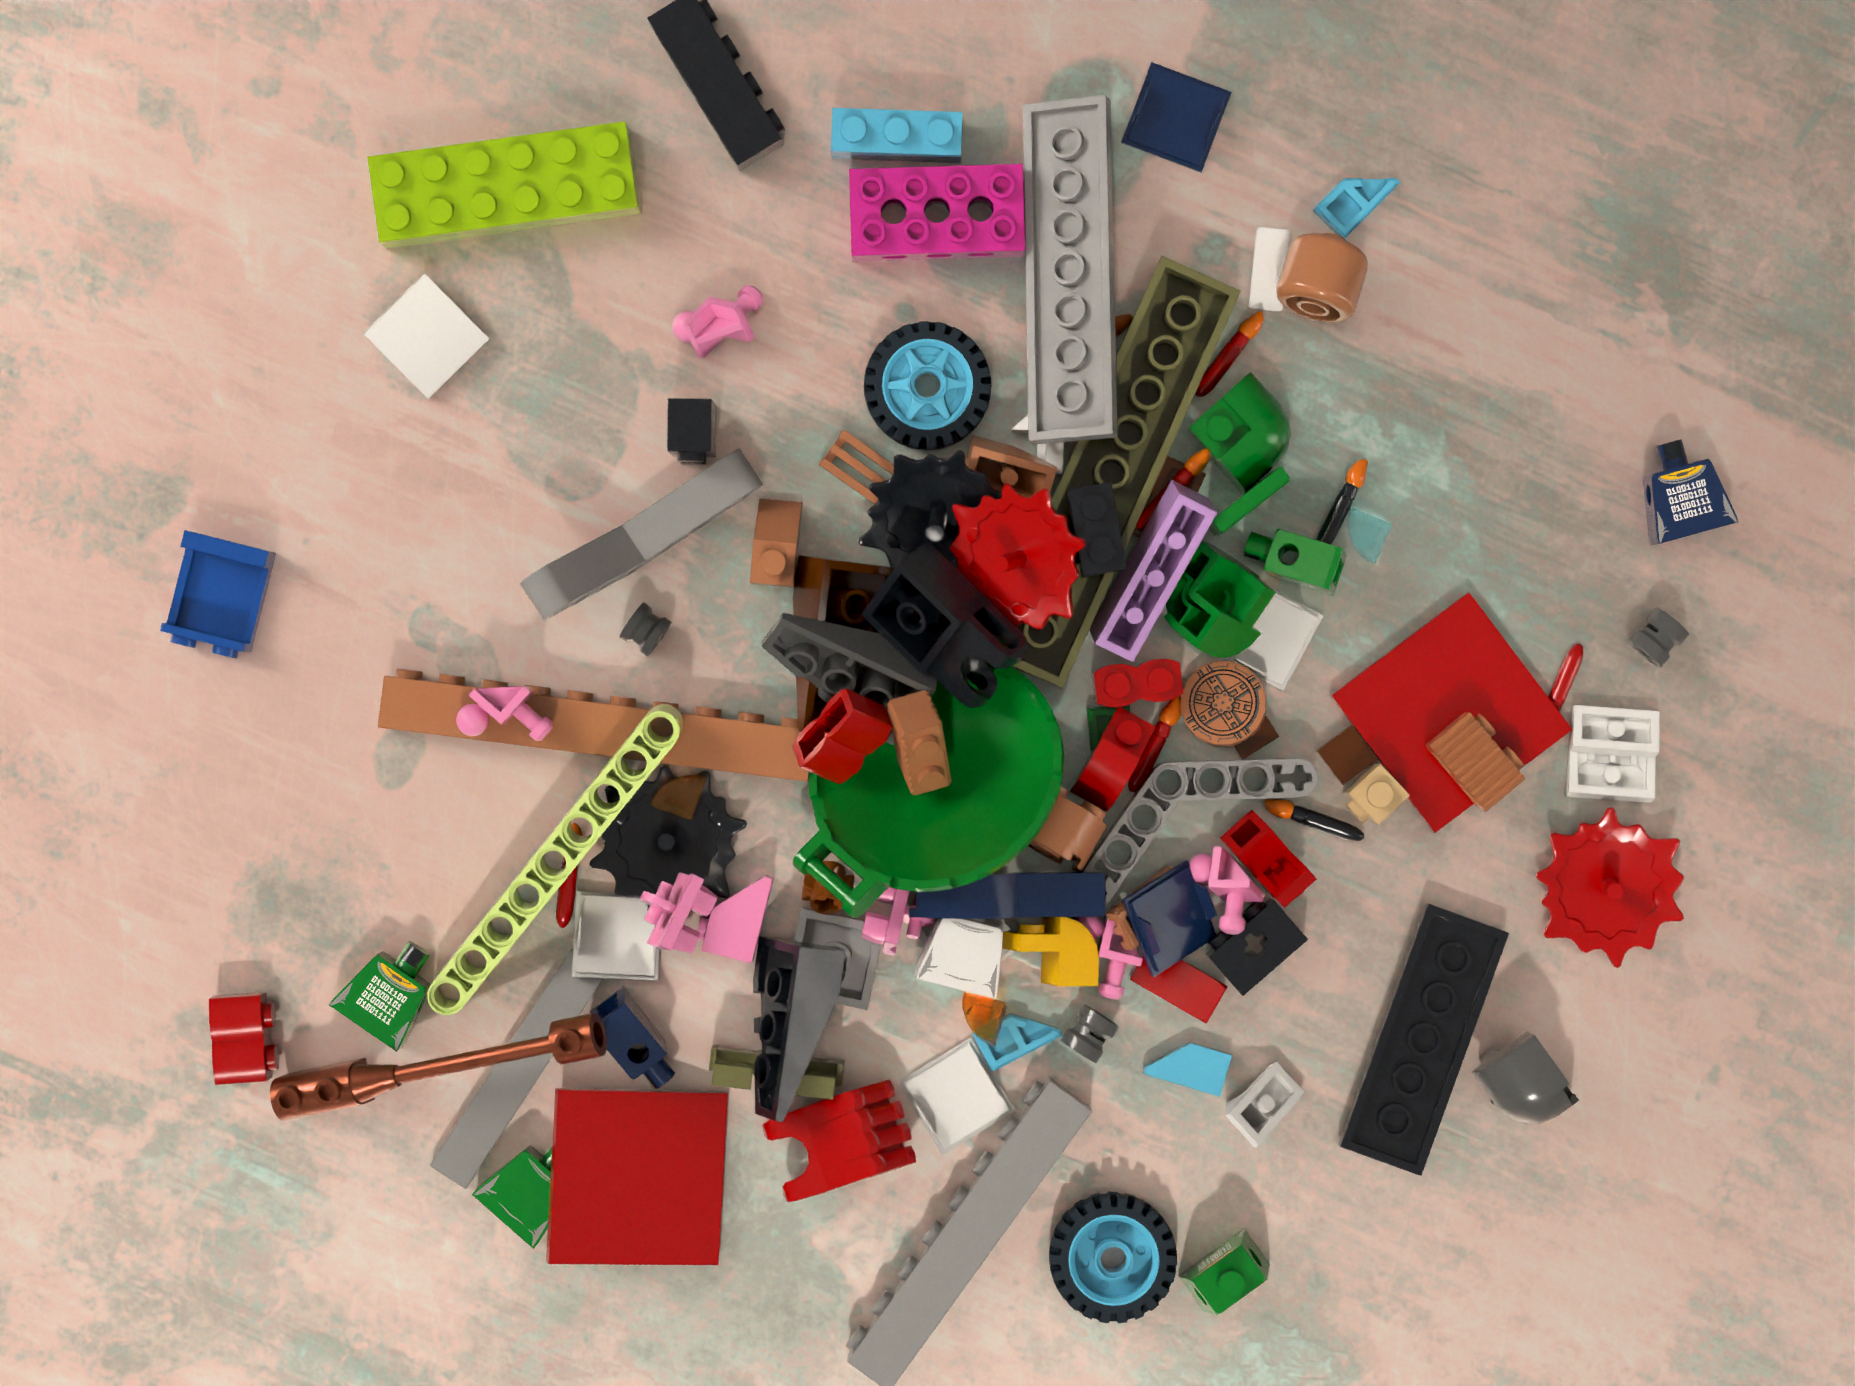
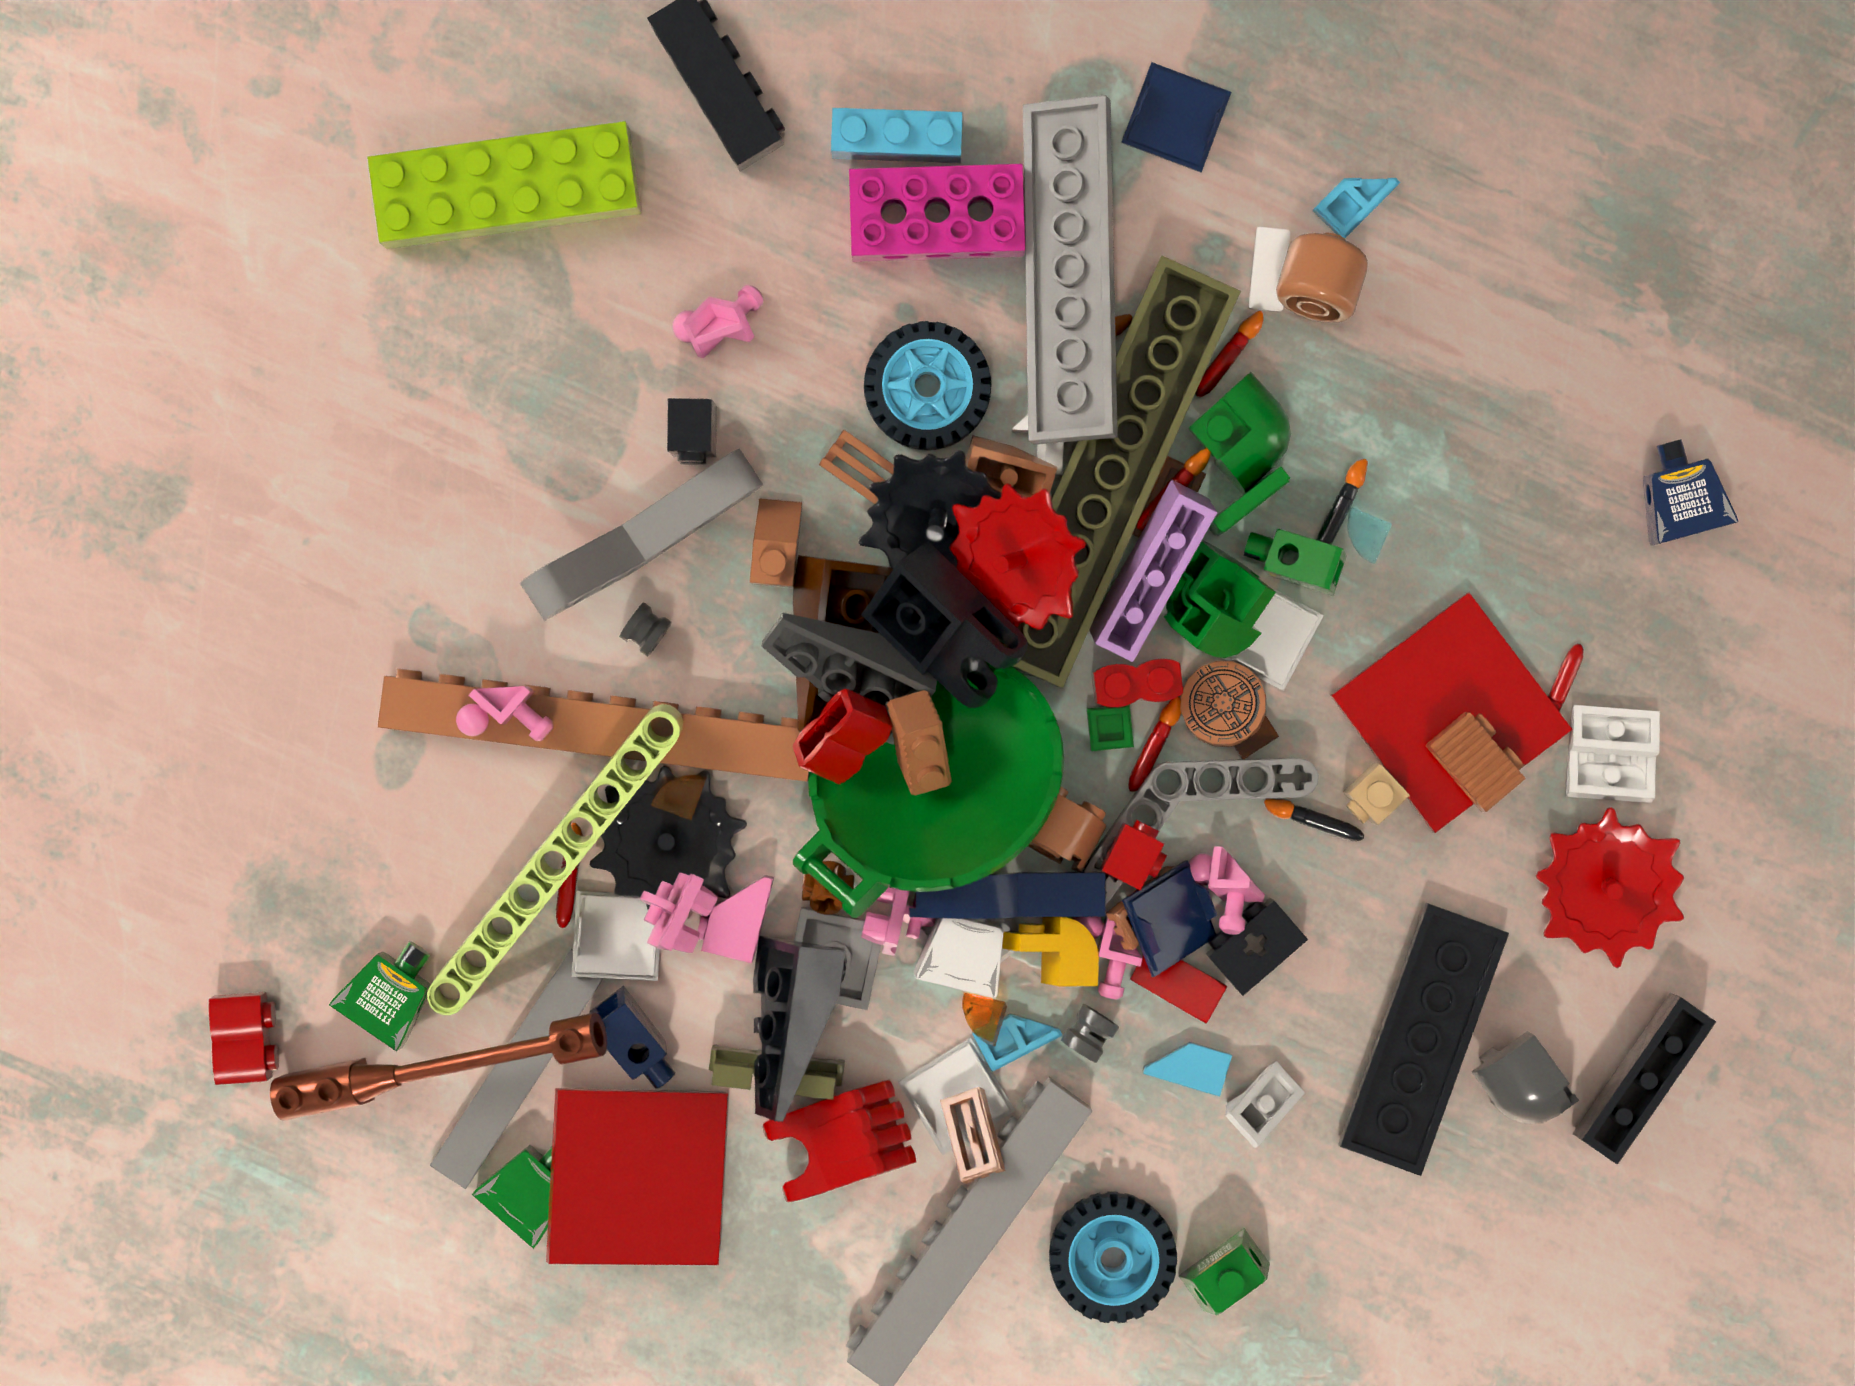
blue panel [160,530,276,659] -> none
white slope [363,273,490,399] -> none
black brick [1066,482,1127,578] -> none
red brick [1070,707,1156,812] -> none
red brick [1220,810,1317,908] -> none
reddish brown tile [1316,725,1377,785] -> none
dark grey wheel [1628,607,1689,668] -> none
none -> tile [940,1087,1006,1184]
none -> red brick [1100,819,1167,891]
none -> black brick [1573,993,1716,1165]

